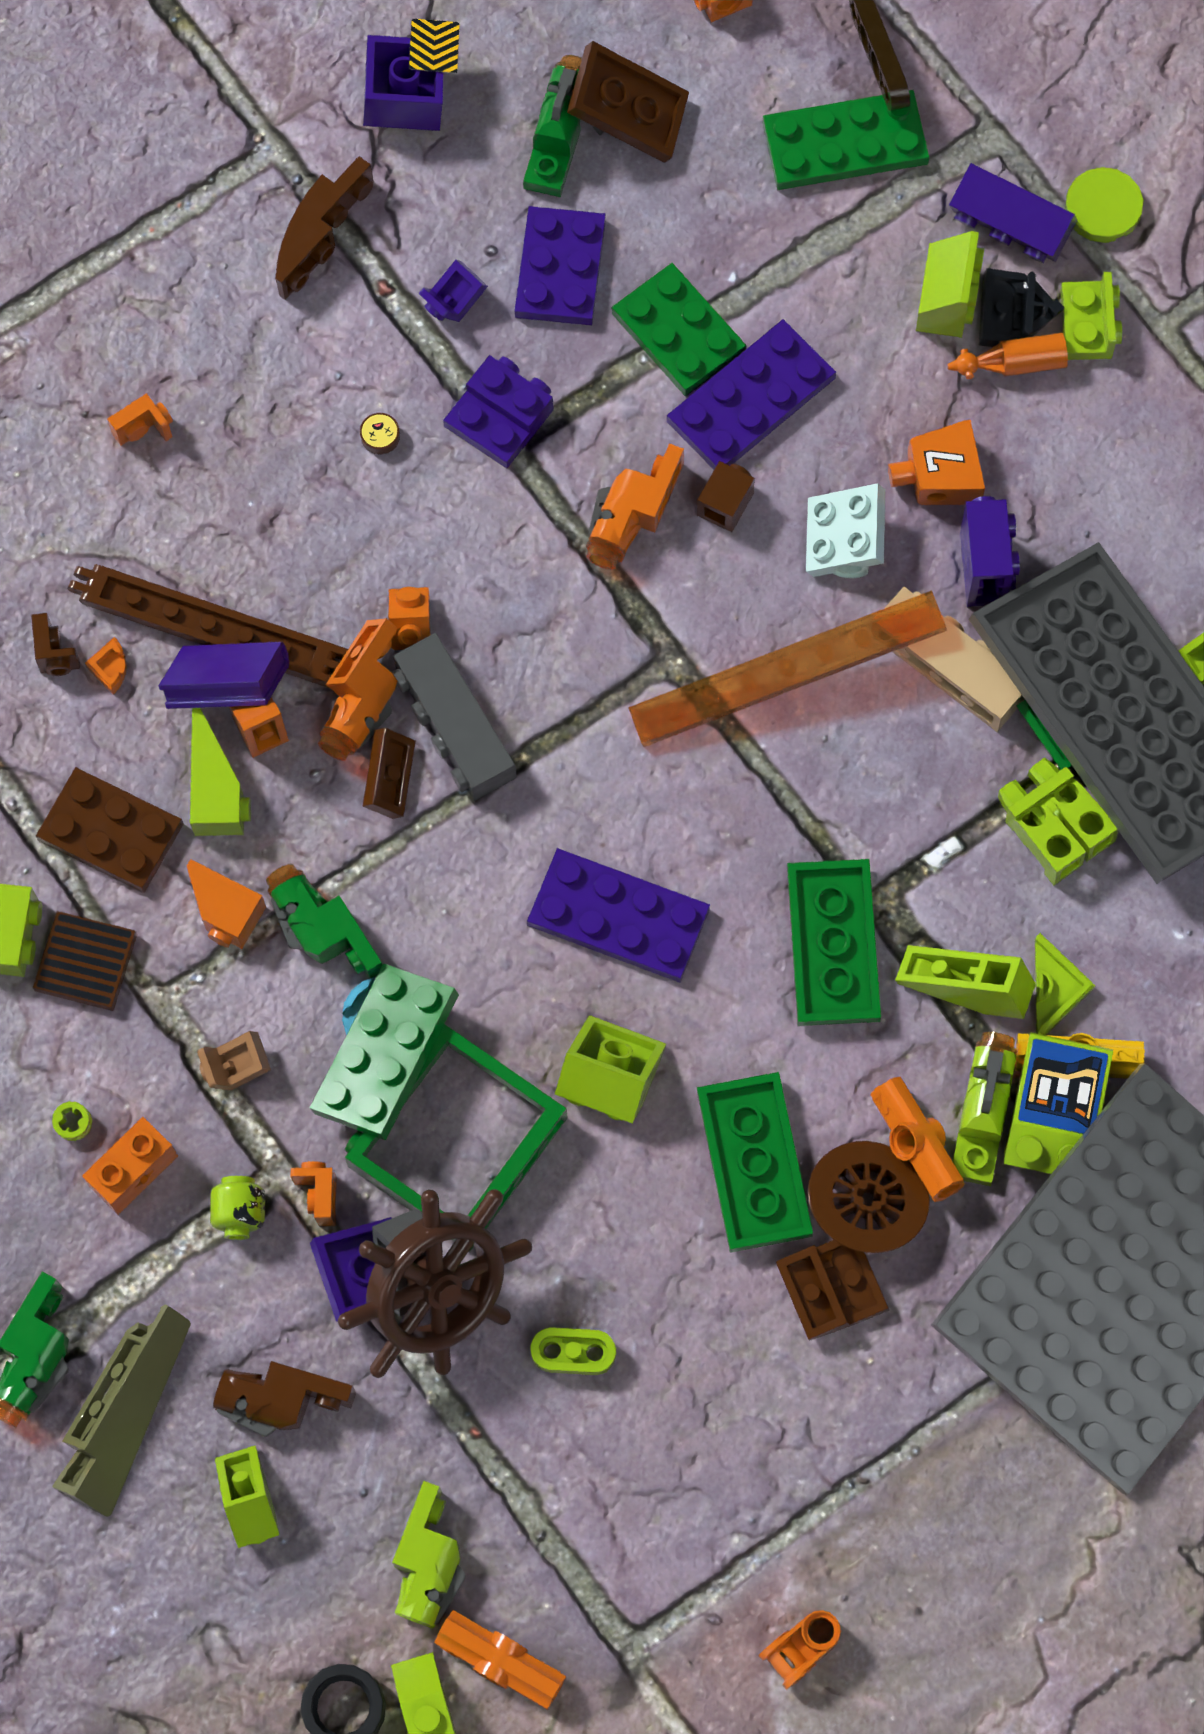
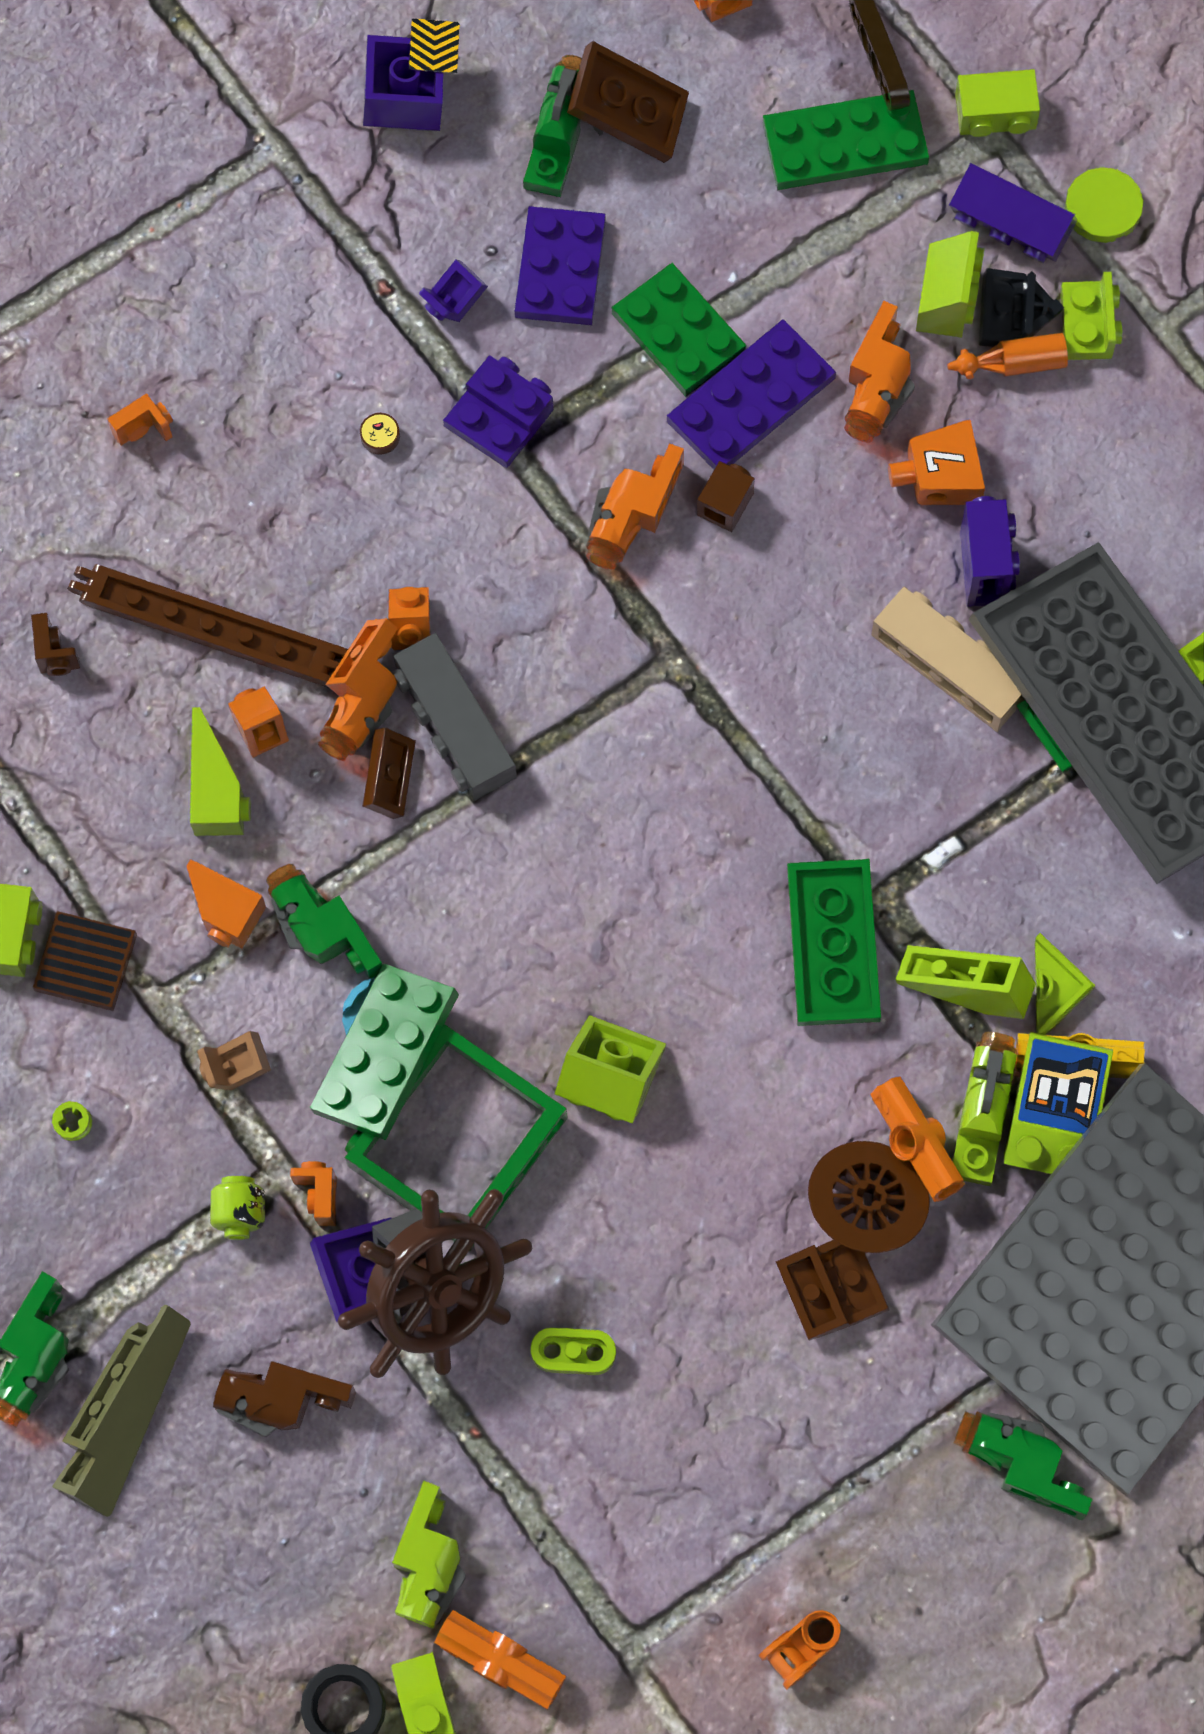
reddish brown plate [36,767,184,893] -> none
orange brick [82,1117,178,1215] -> none
orange tile [85,637,127,695] -> none
dark purple piece [158,642,289,709] -> none
lime slope [214,1445,280,1548] -> none
reddish brown slope [275,156,374,300] -> none
dark purple plate [527,848,710,983] -> none
clear orange tile [628,590,947,747] -> none
green plate [697,1072,813,1253] -> none
light aqua plate [806,483,886,578] -> none
lime hips [998,758,1118,886] -> none
none -> orange plate [844,301,915,443]
none -> green plate [953,1411,1092,1520]
none -> lime brick [955,69,1040,137]

